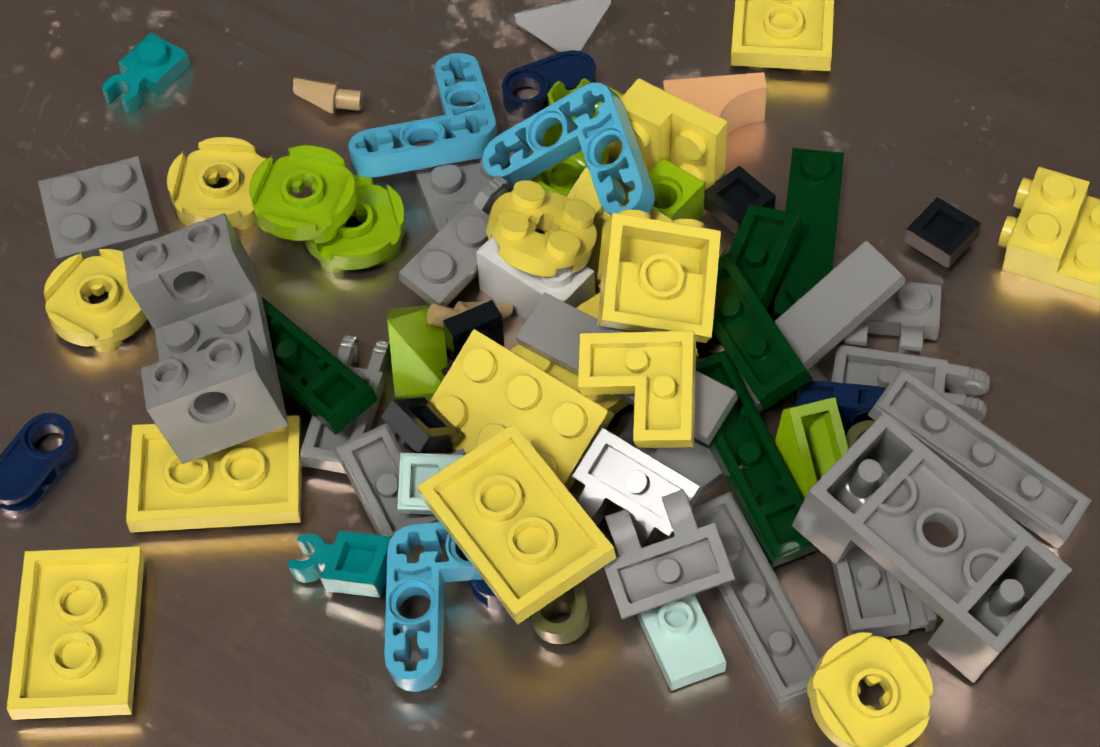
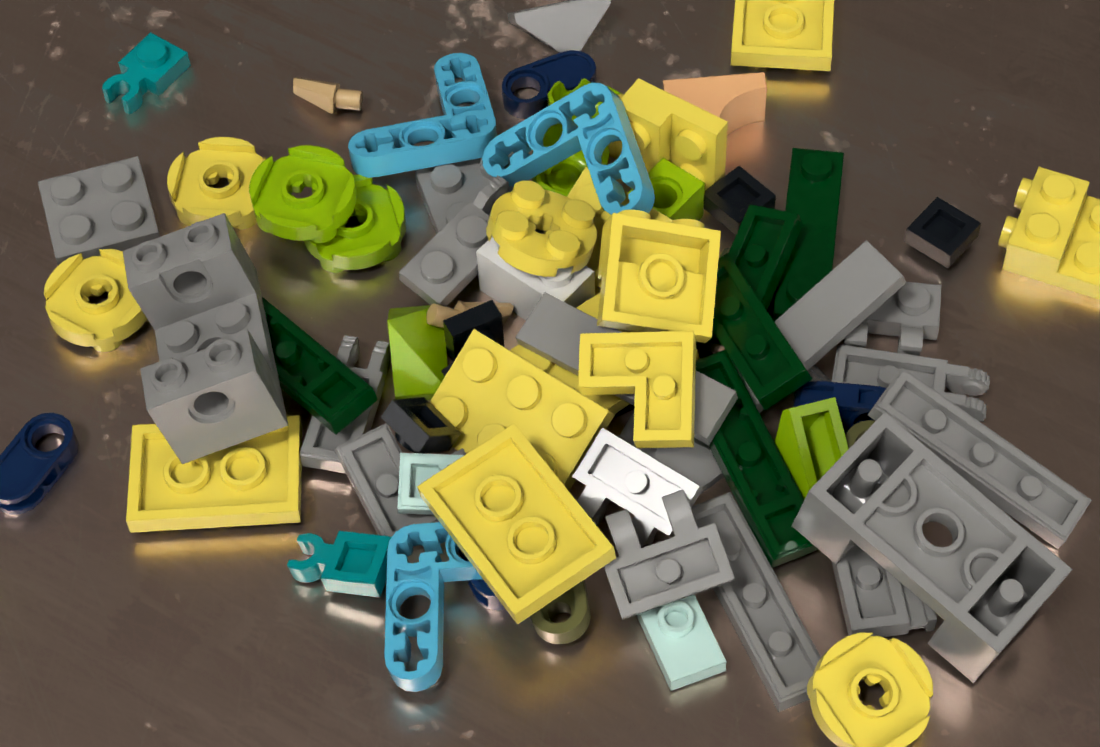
light yellow plate [7,546,144,720] -> none

